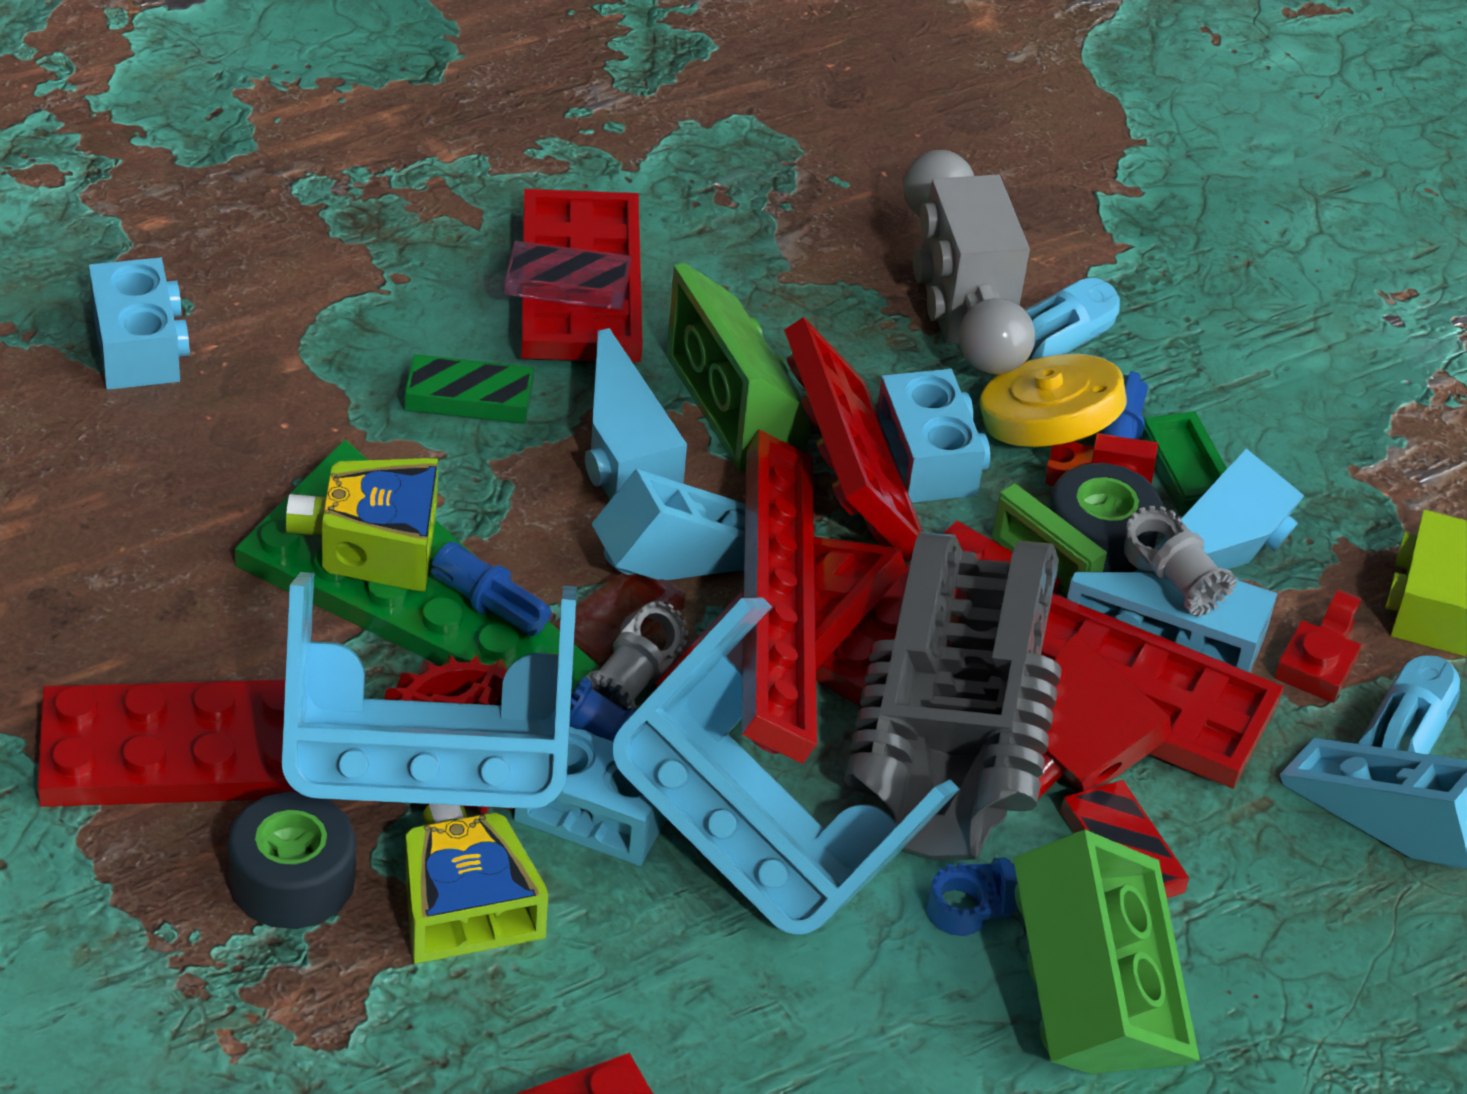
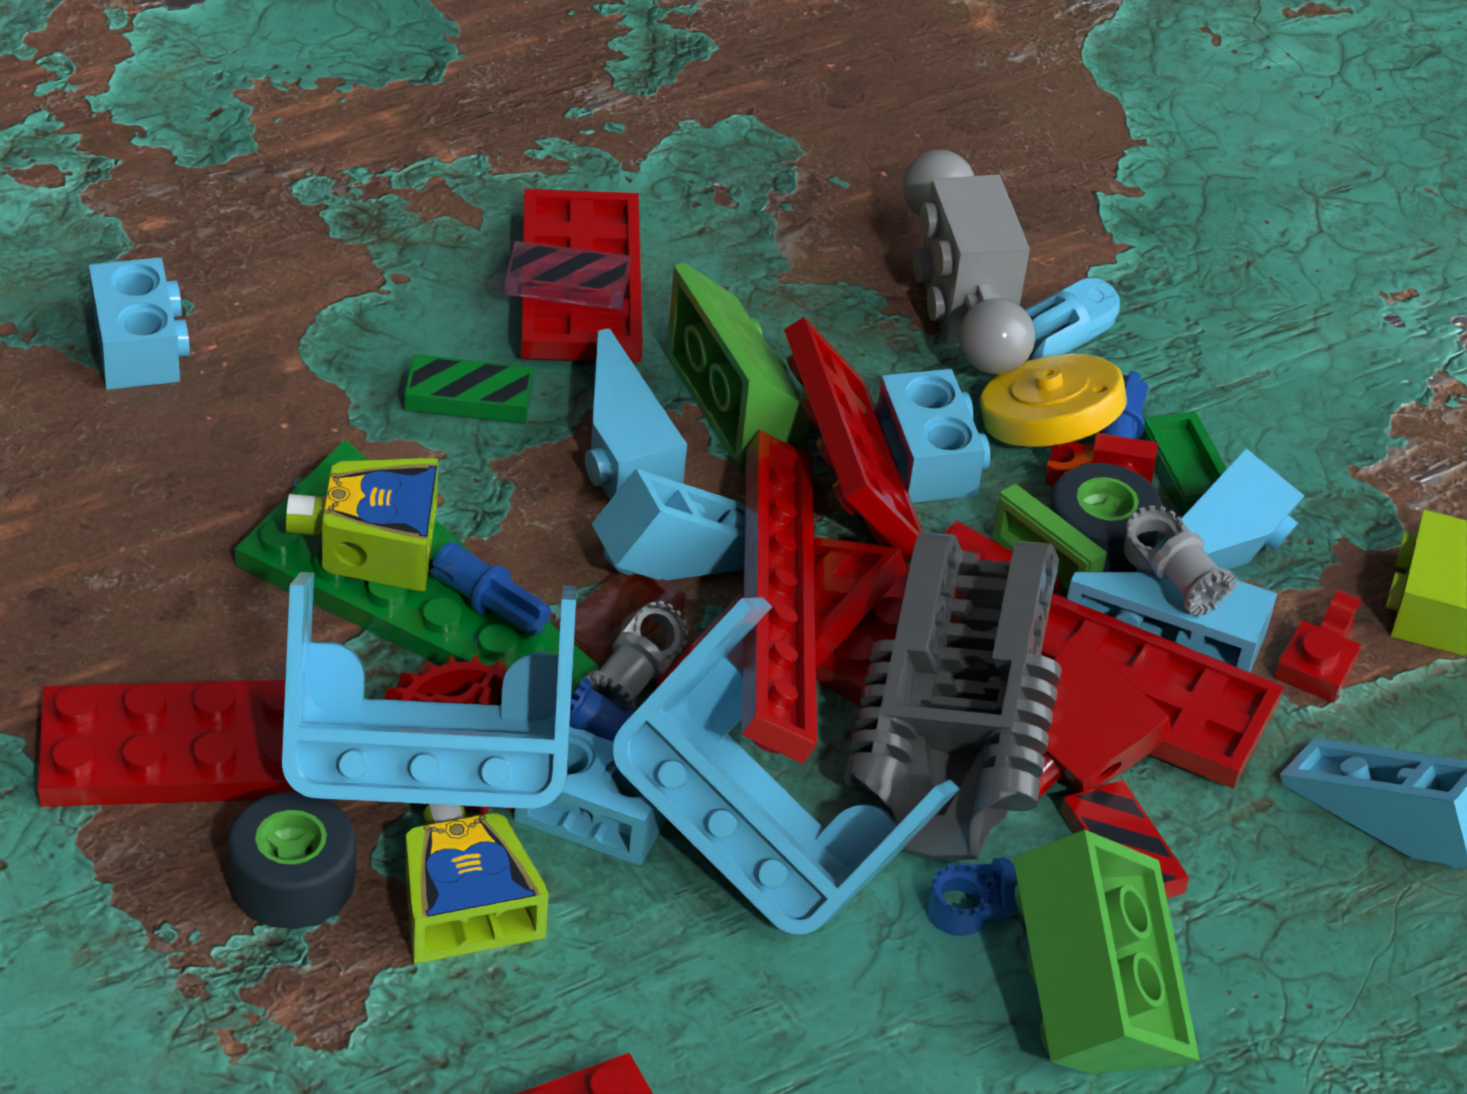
medium azure arm [1358,656,1460,754] -> none

